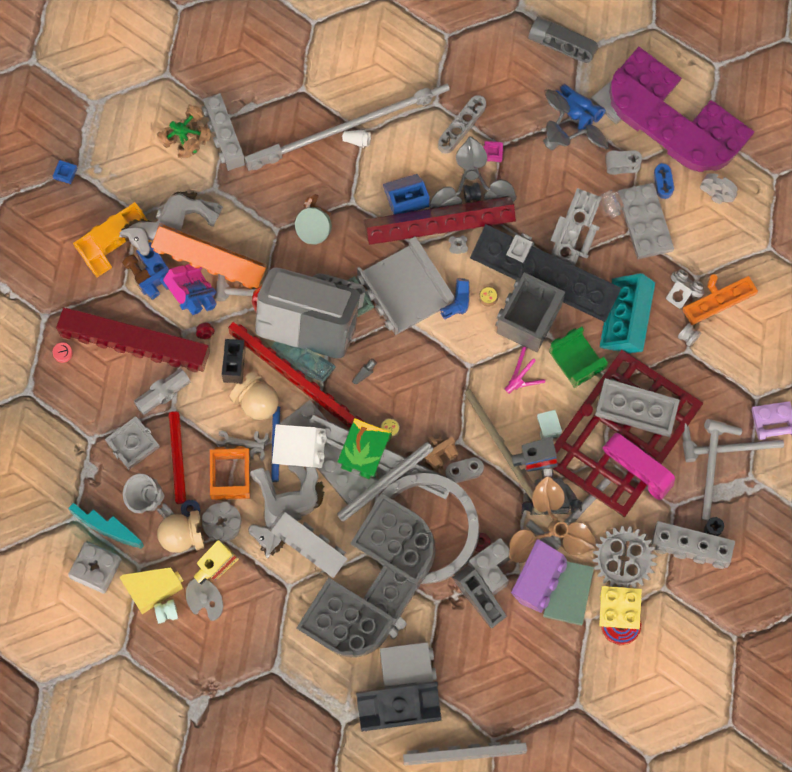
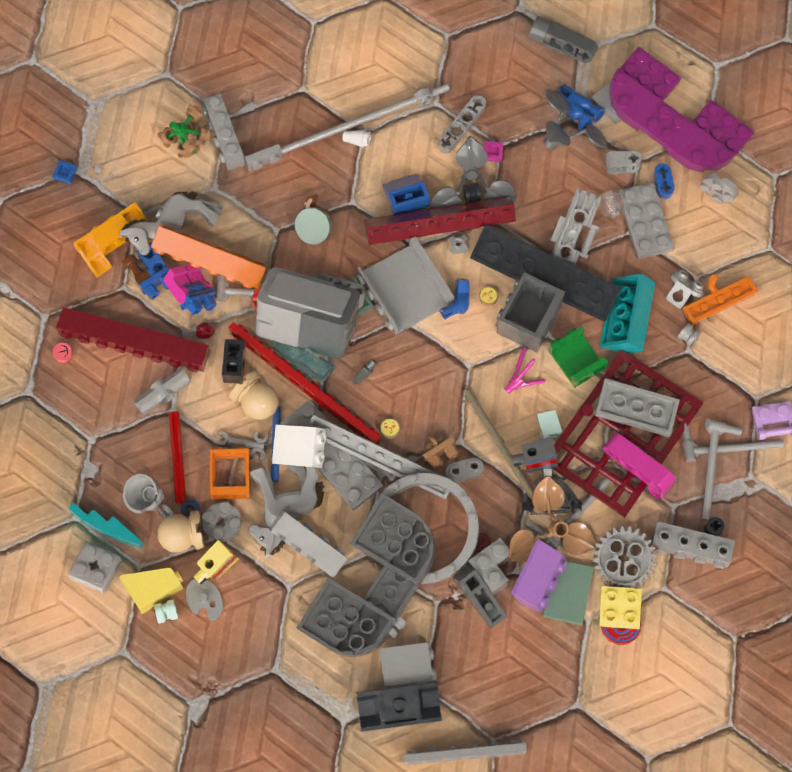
light grey plate [105,416,160,470] -> none
green panel [337,418,392,479] -> none
light grey axle [337,442,433,521] -> none
light grey bracket [506,233,535,263] -> none

